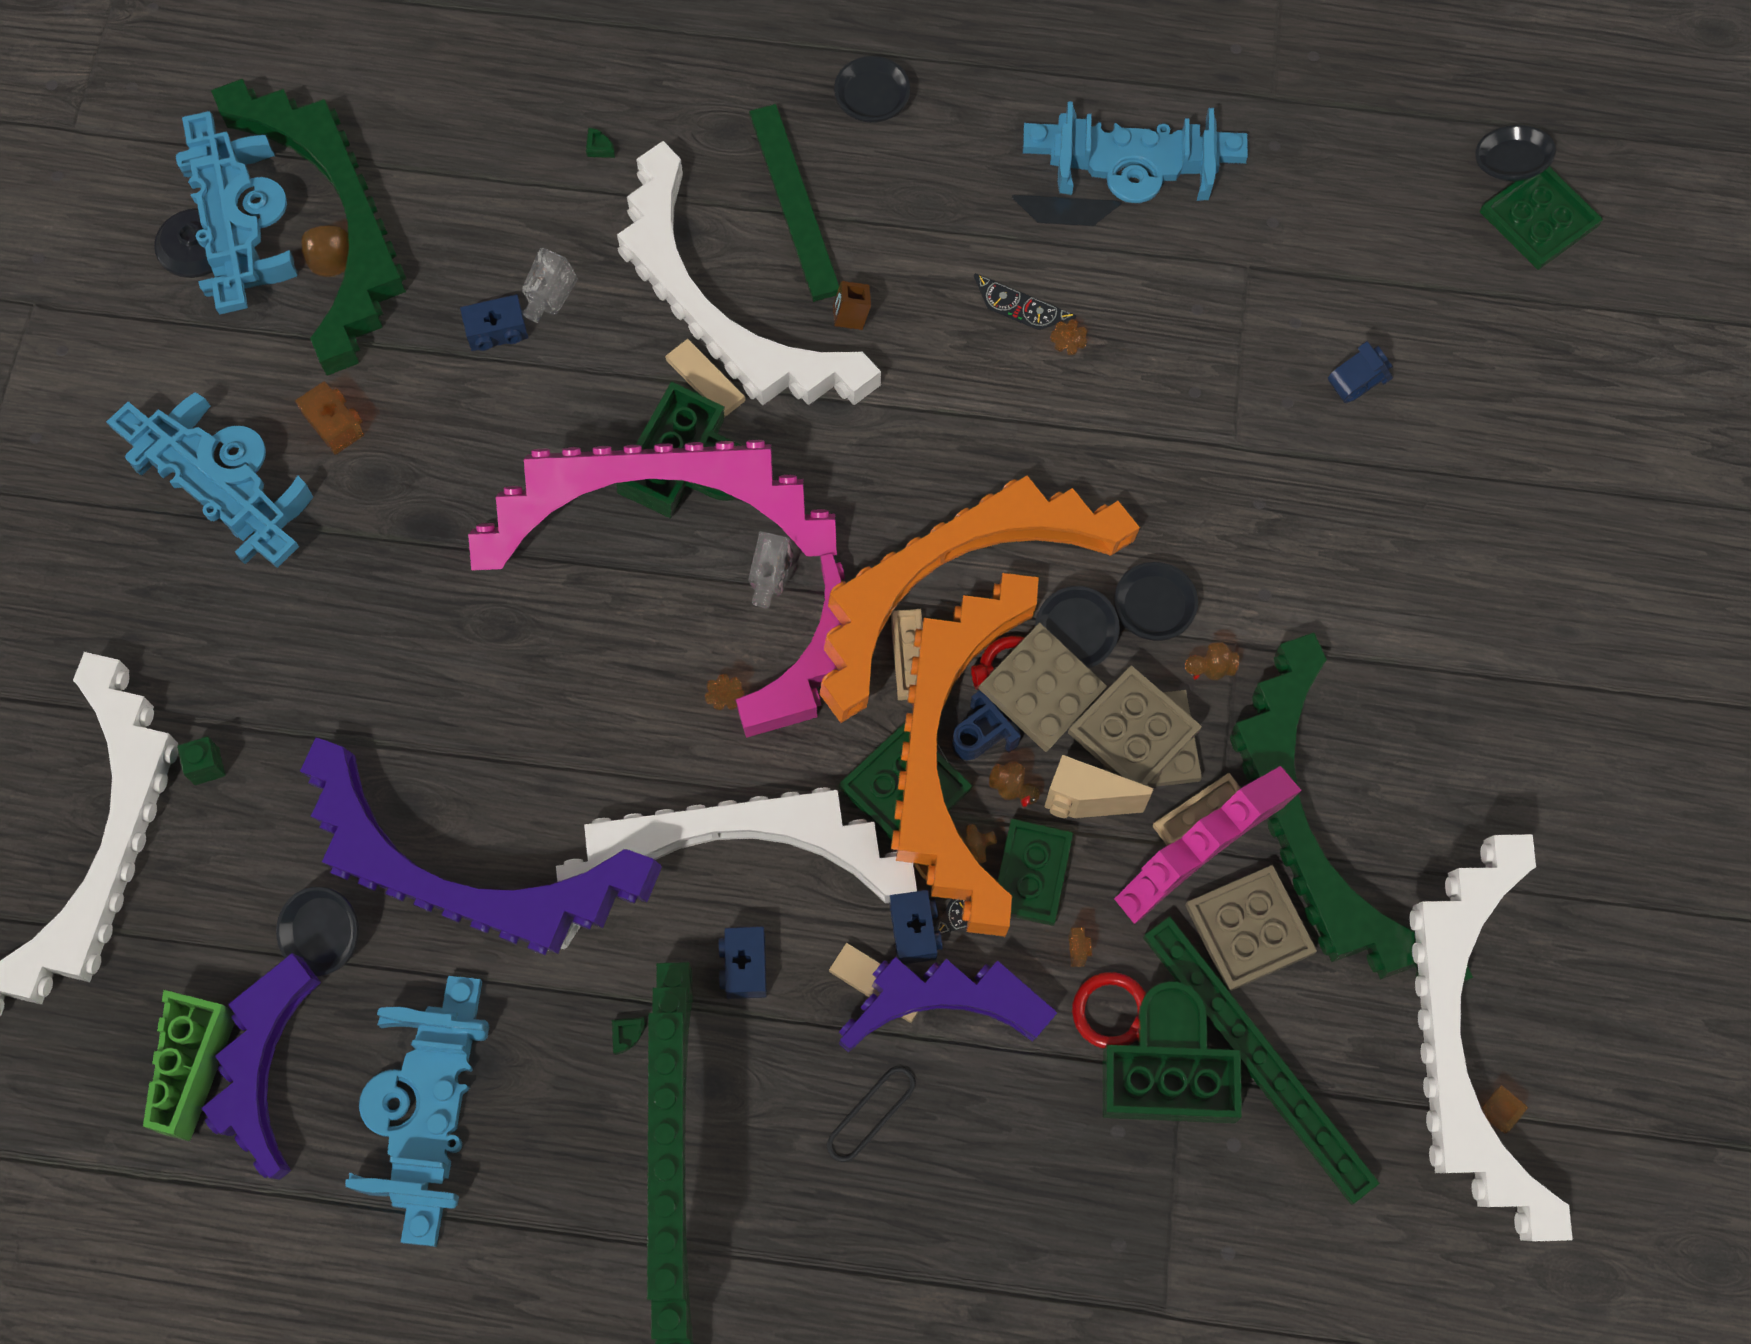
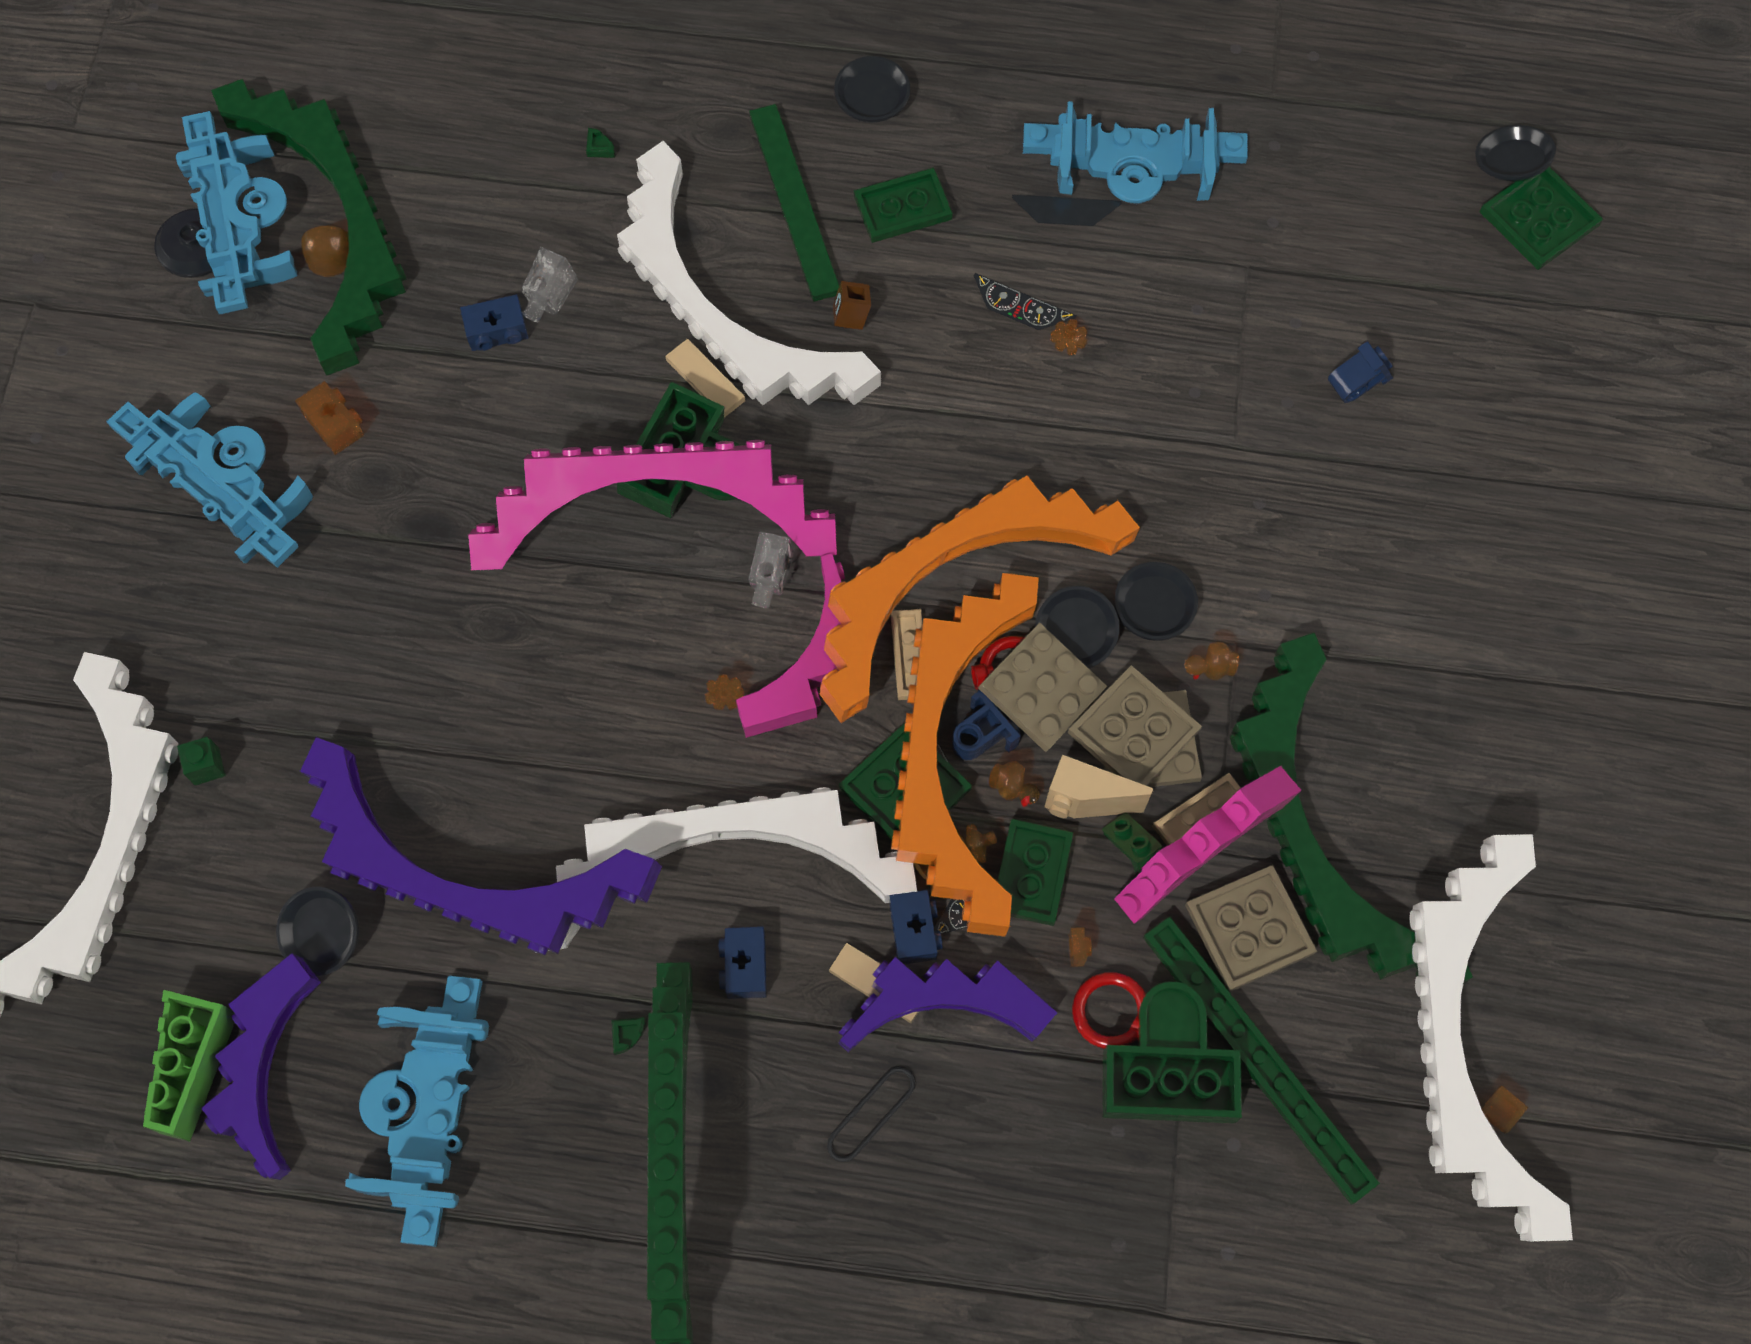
none -> dark green plate [854,168,953,243]
none -> dark green bracket [1102,813,1163,876]

